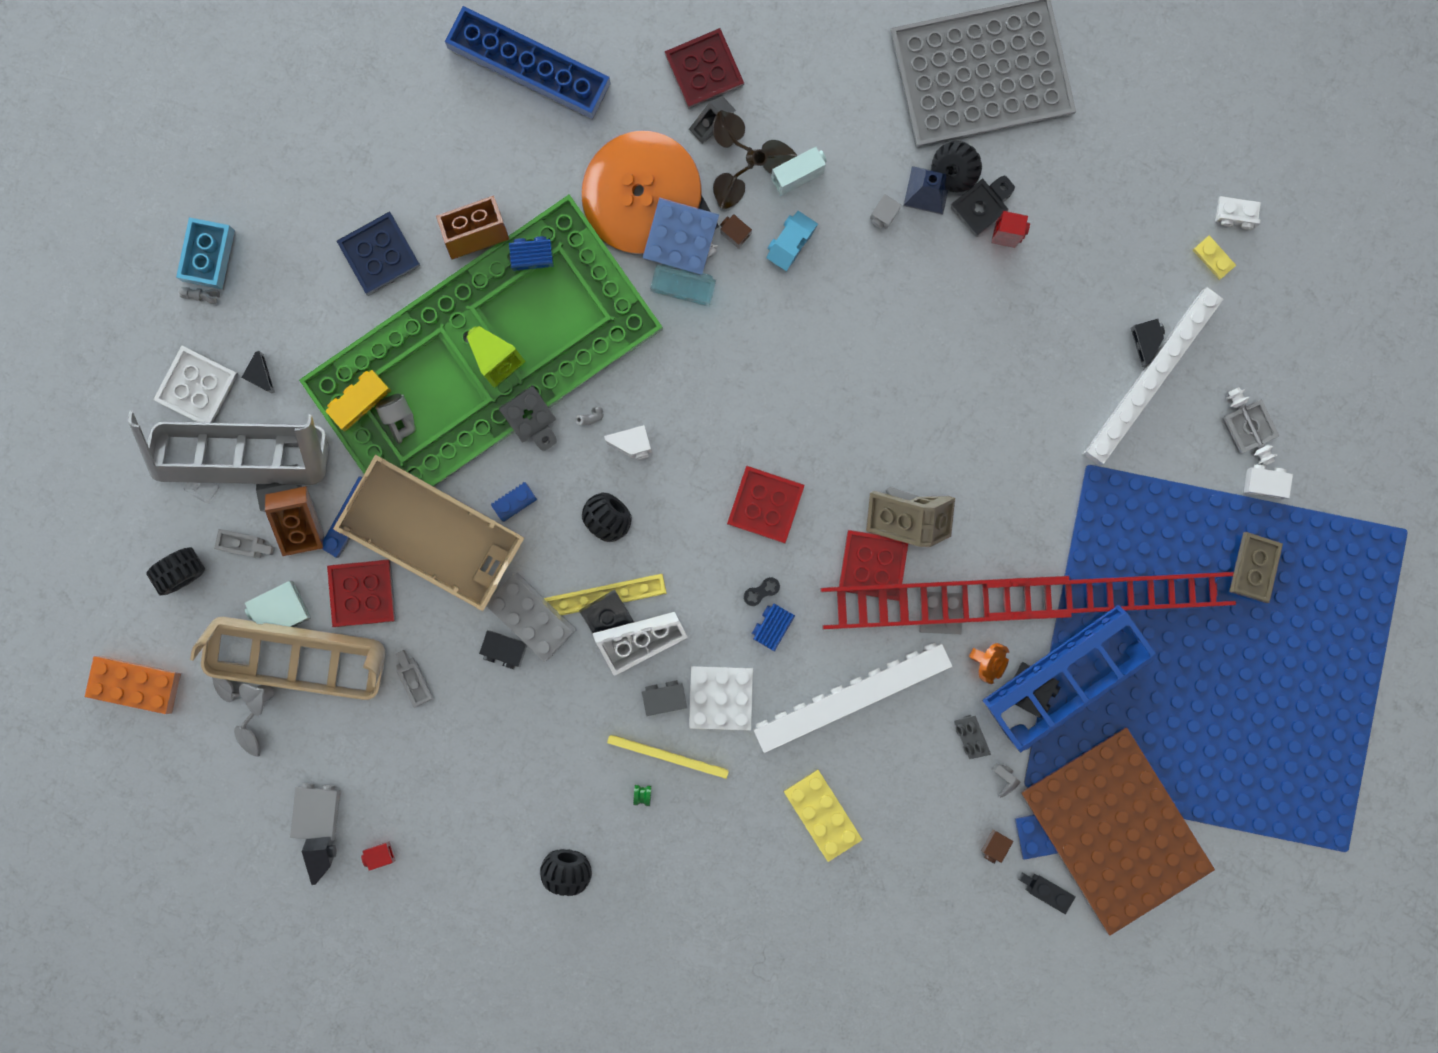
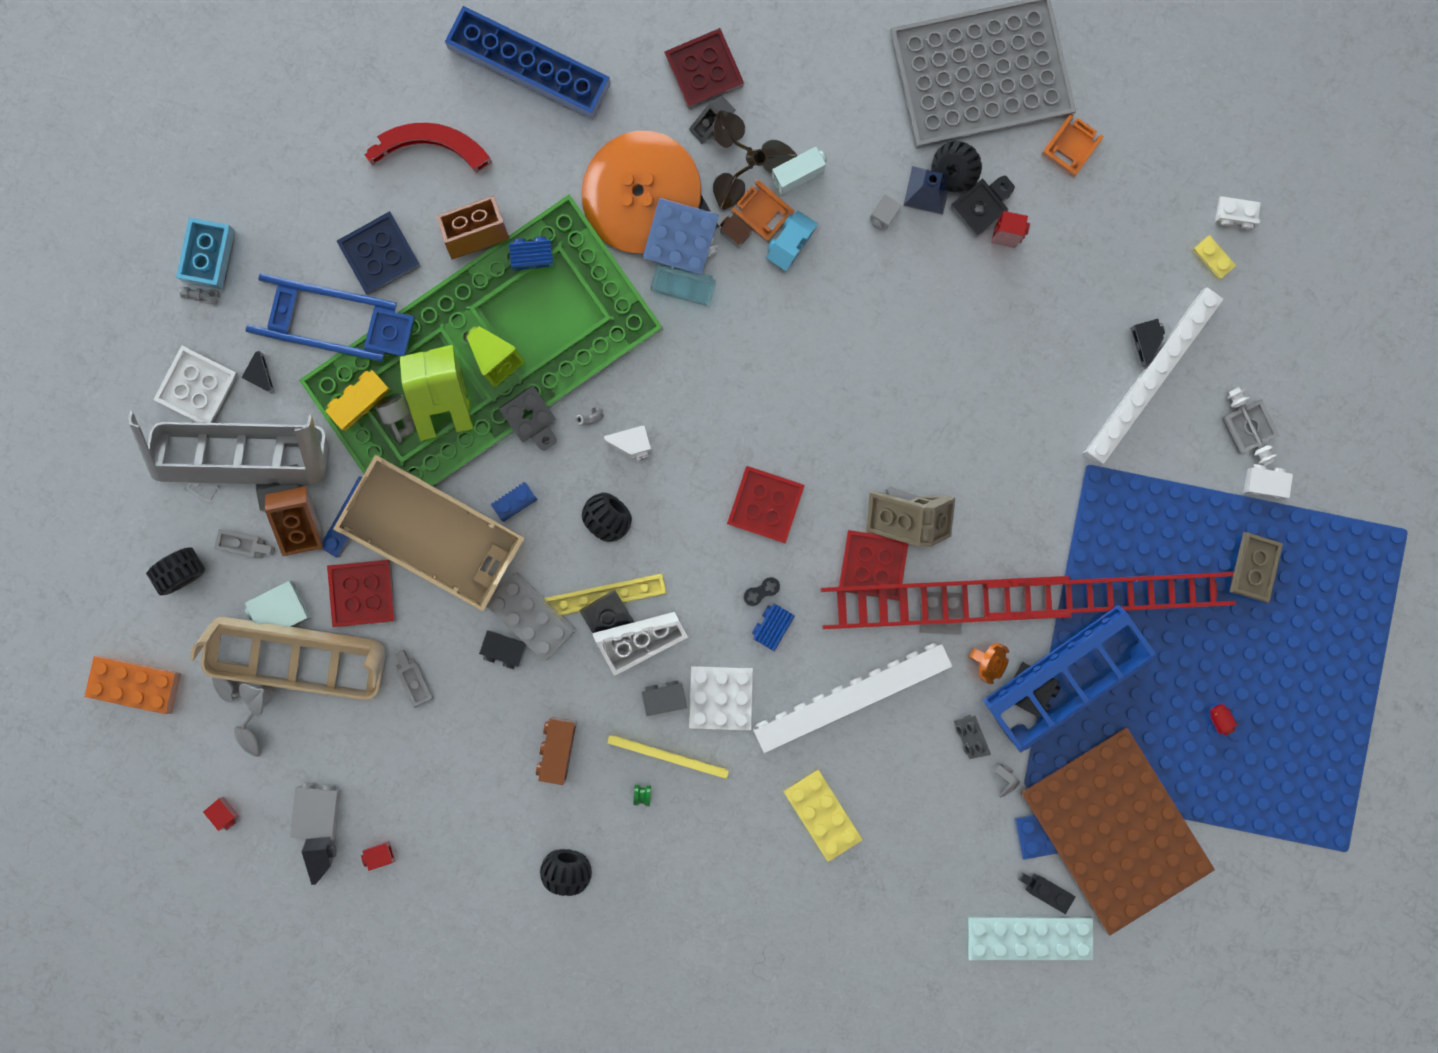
reddish brown brick [981,830,1014,864] -> none
none -> red brick [203,797,239,831]
none -> blue plate [245,273,415,362]
none -> red arch [364,123,492,174]
none -> lime piece [400,345,474,442]
none -> dark orange brick [536,717,577,785]
none -> orange container [731,180,795,243]
none -> light aqua plate [967,917,1093,960]
none -> orange container [1042,114,1103,177]
none -> red brick [1209,703,1237,736]

